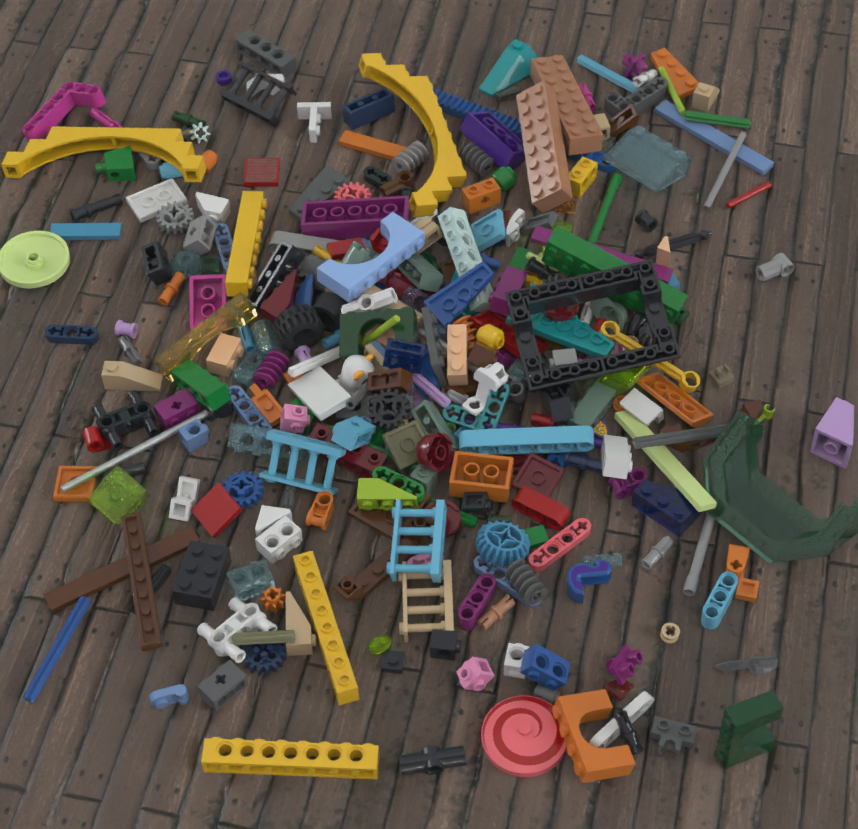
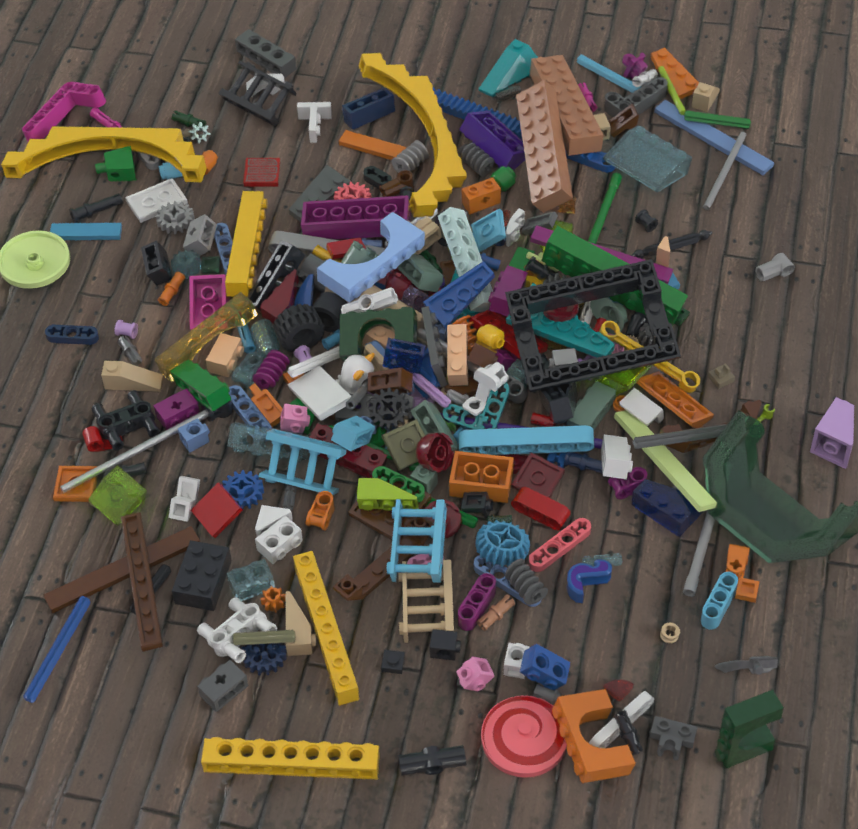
medium blue plate [149,684,190,709] -> none
white slope [195,192,231,224] -> none
dark purple tile [216,70,232,86] -> none
lime bar [362,315,400,348] -> none
clear neon green piece [368,635,391,654] -> none
red bracket [370,228,389,254] -> none
green tile [524,525,549,549] -> none
yellow brick [569,156,598,199] -> none
tile [593,418,609,439] -> none
magenta hips [606,645,644,685] -> none
light grey axle [641,536,673,570] -> none
red bar [726,181,771,209] -> none

